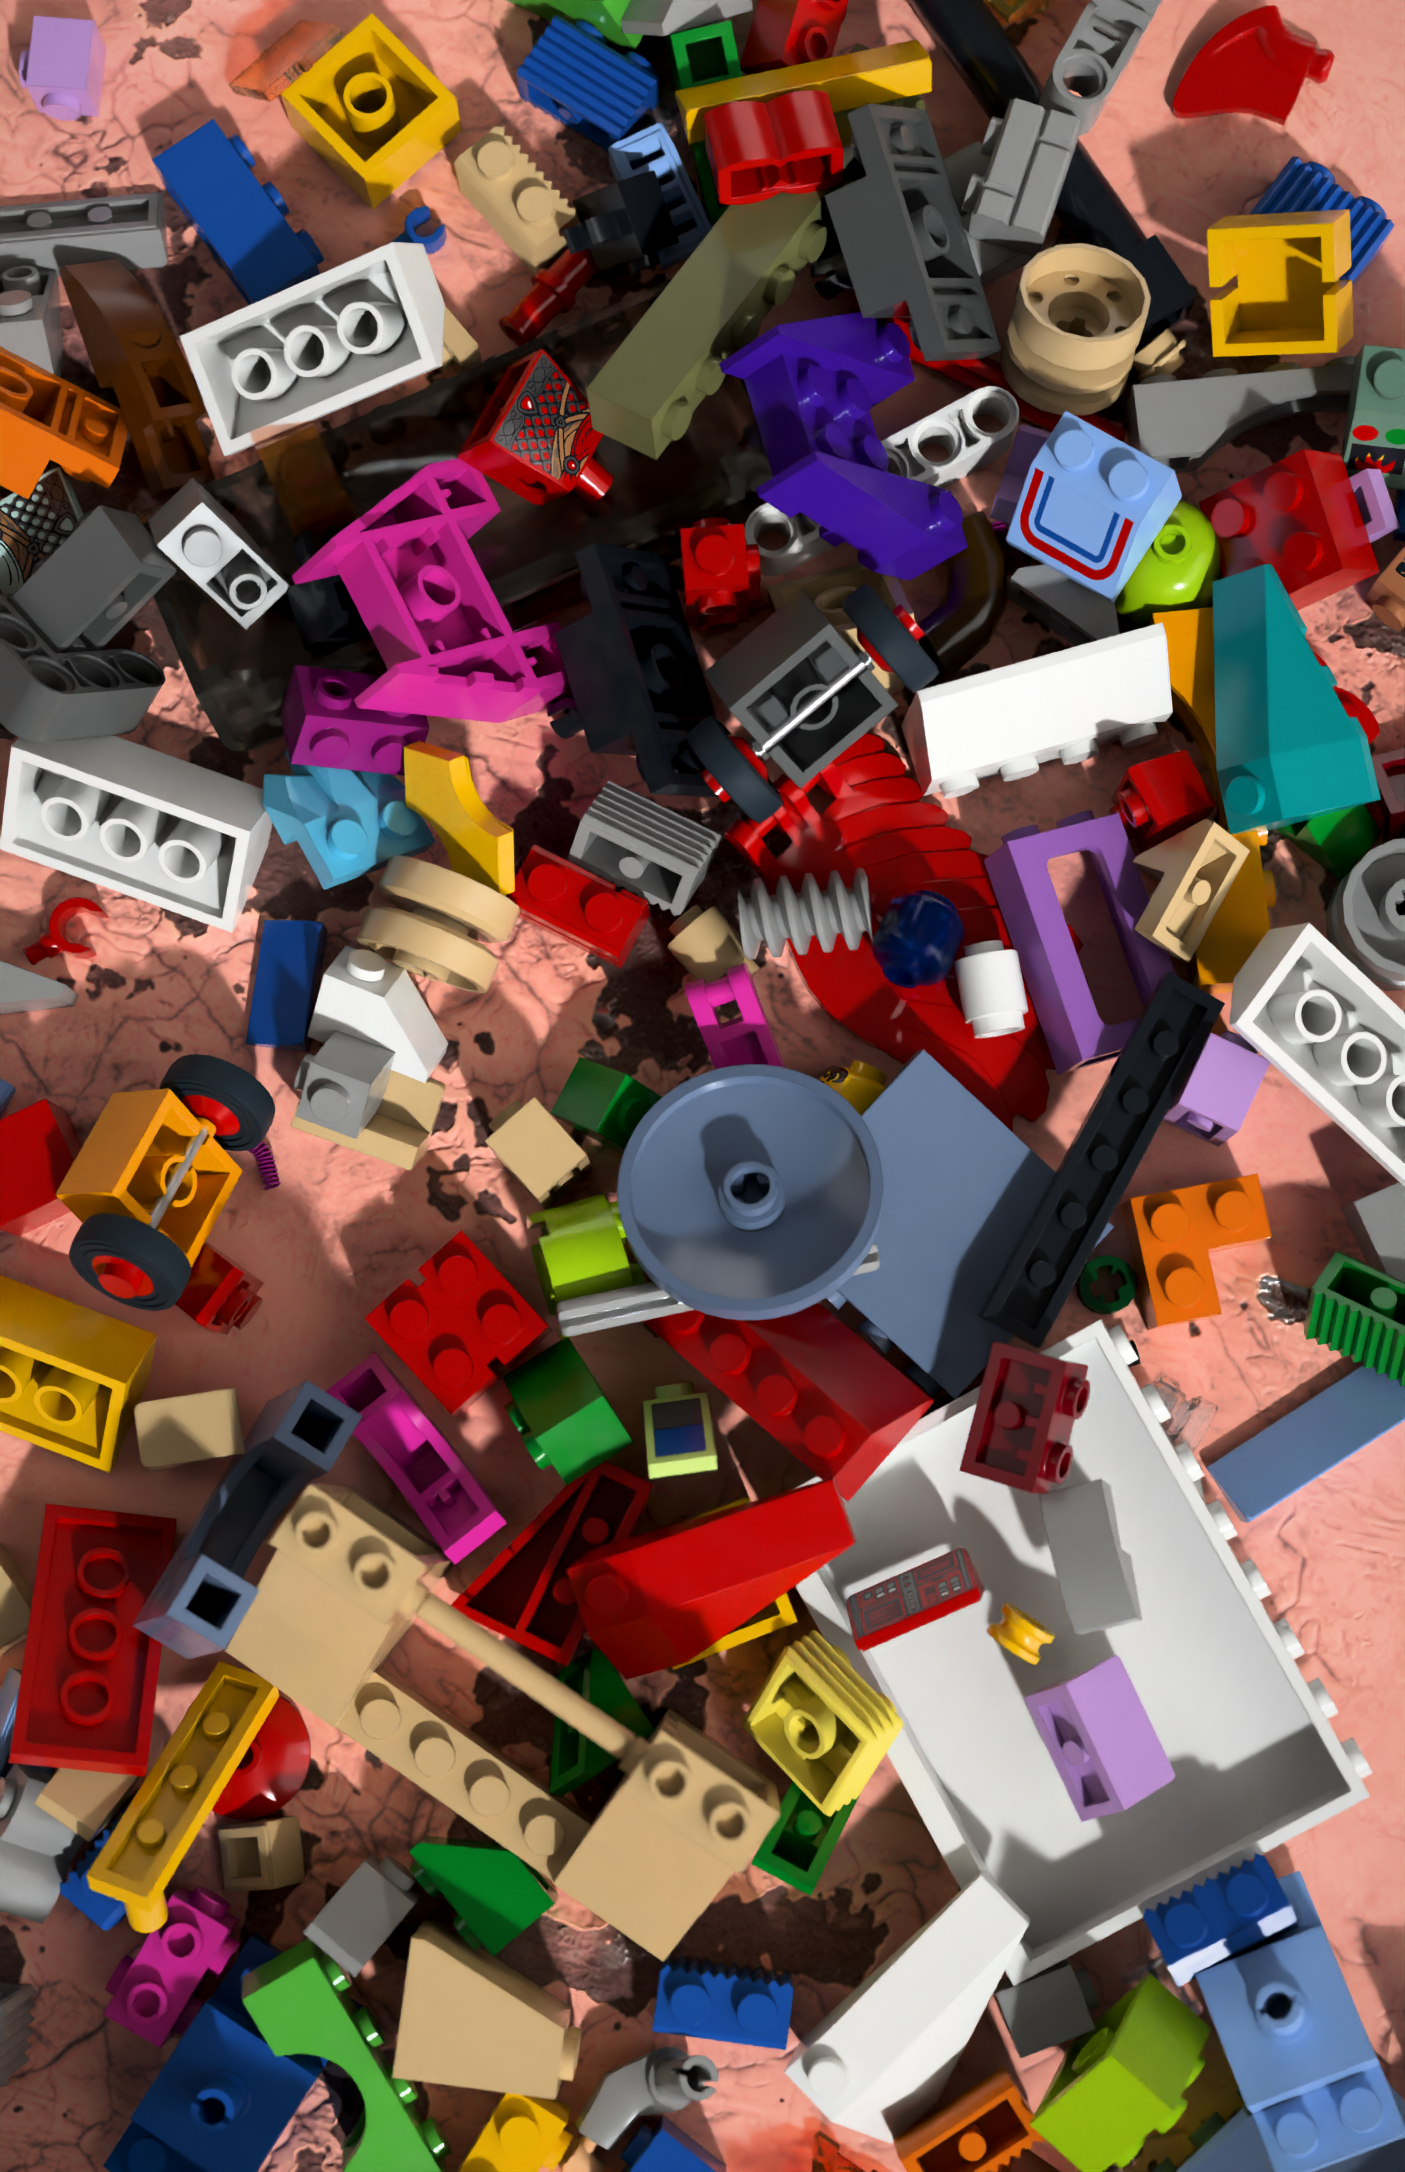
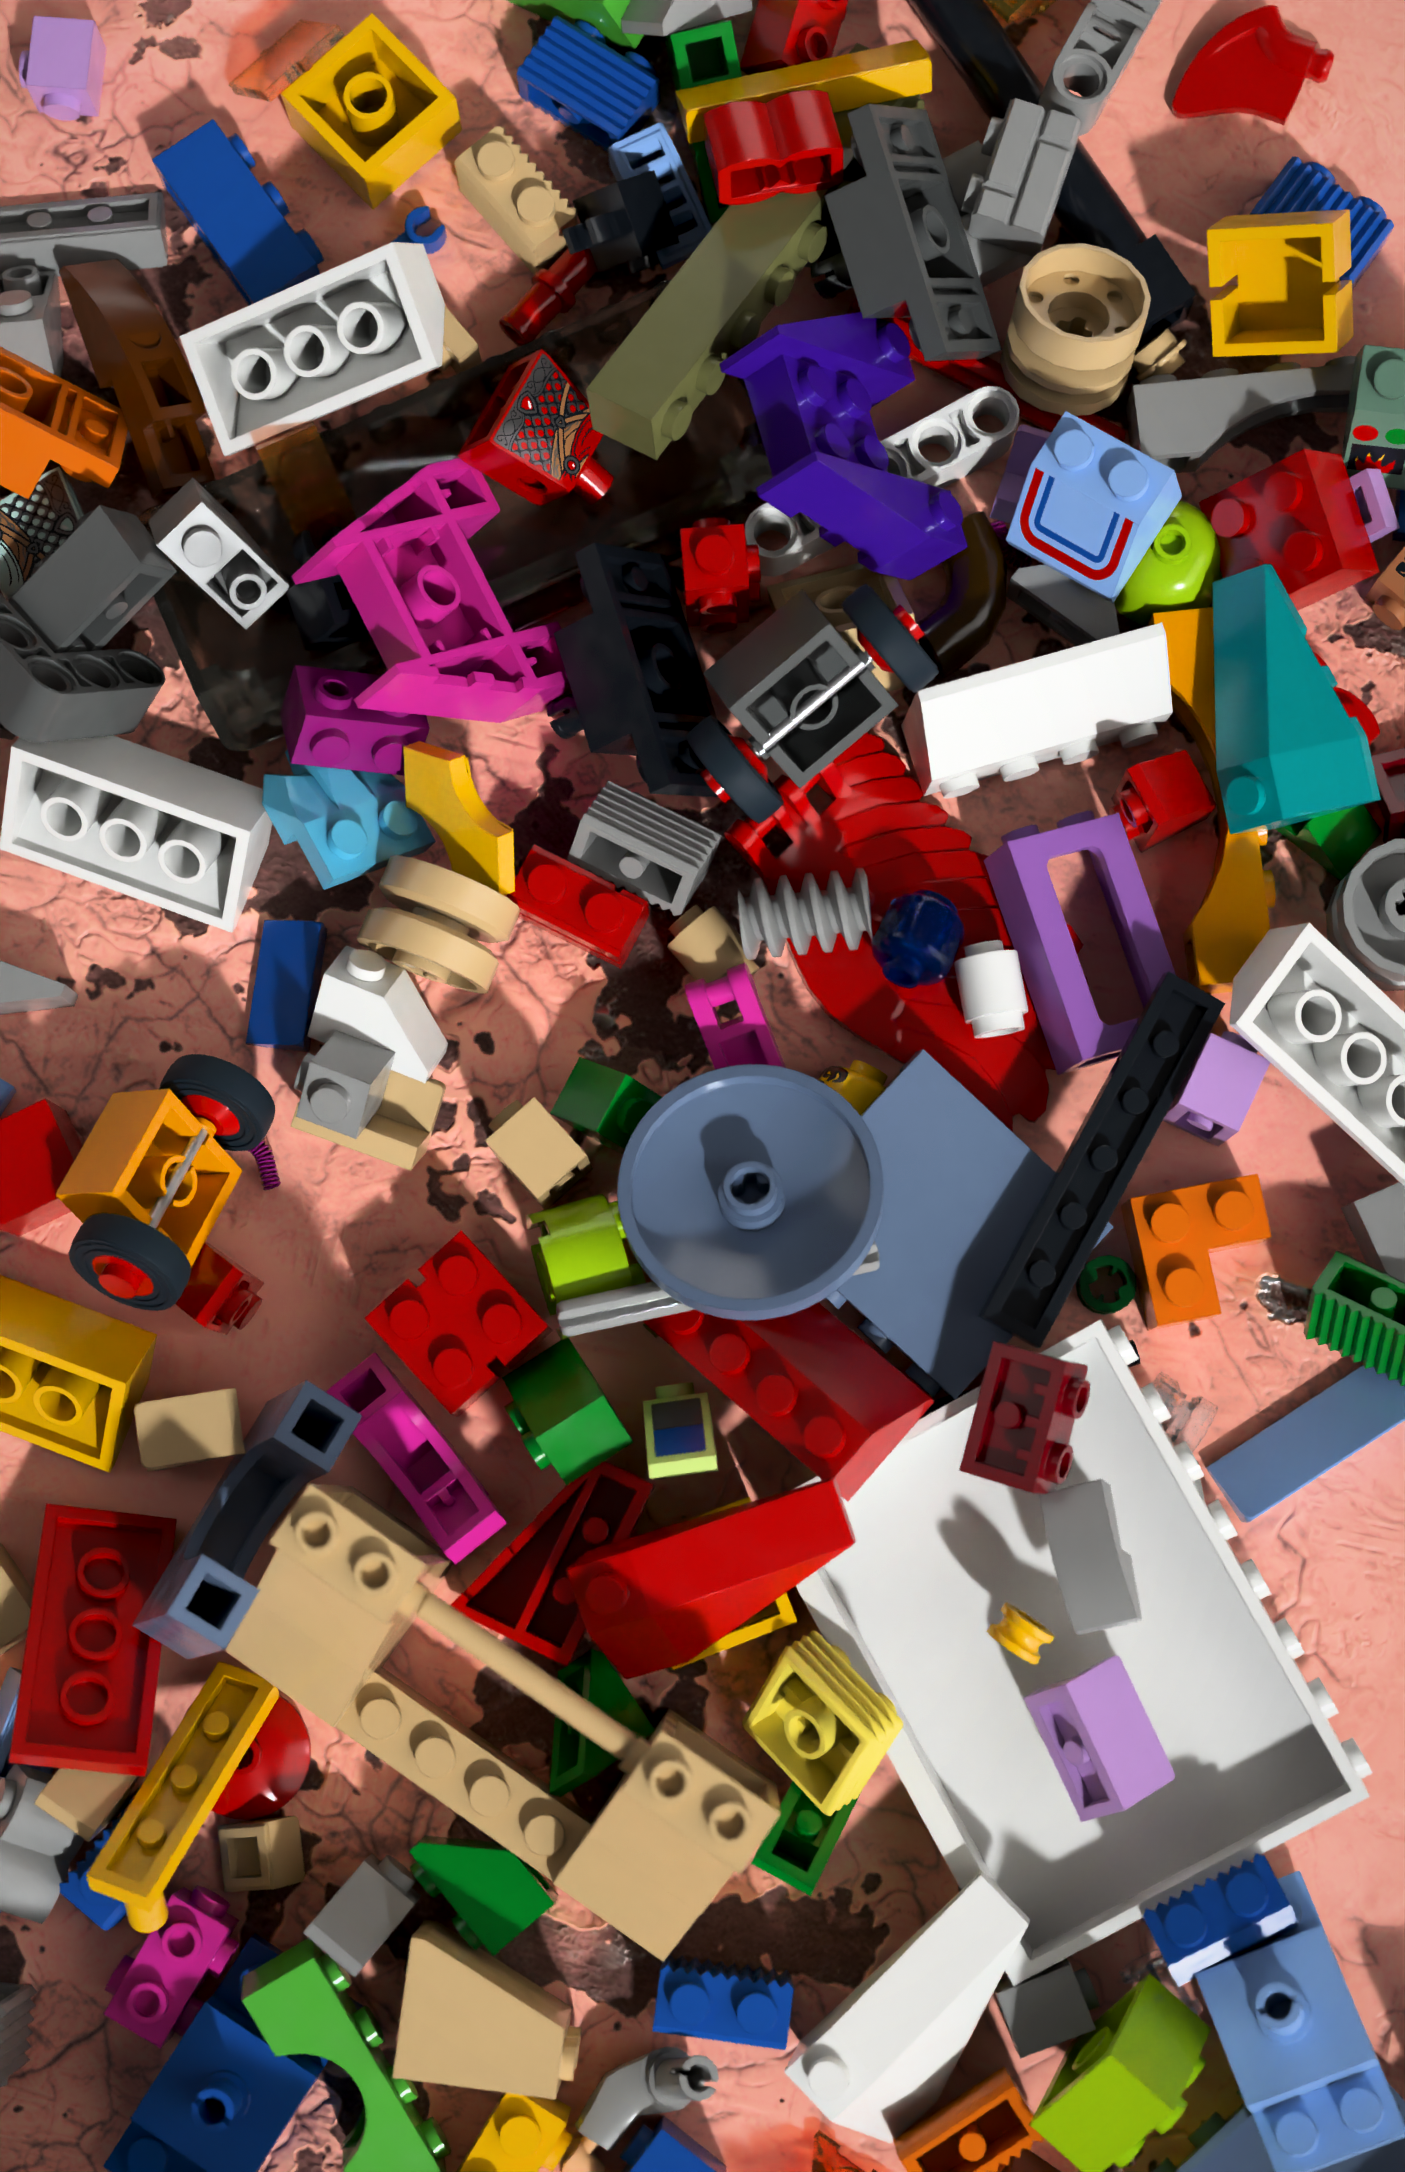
red piece [23,897,109,965] -> none
slope [846,1548,985,1652] -> none
tan slope [1132,819,1250,963] -> none

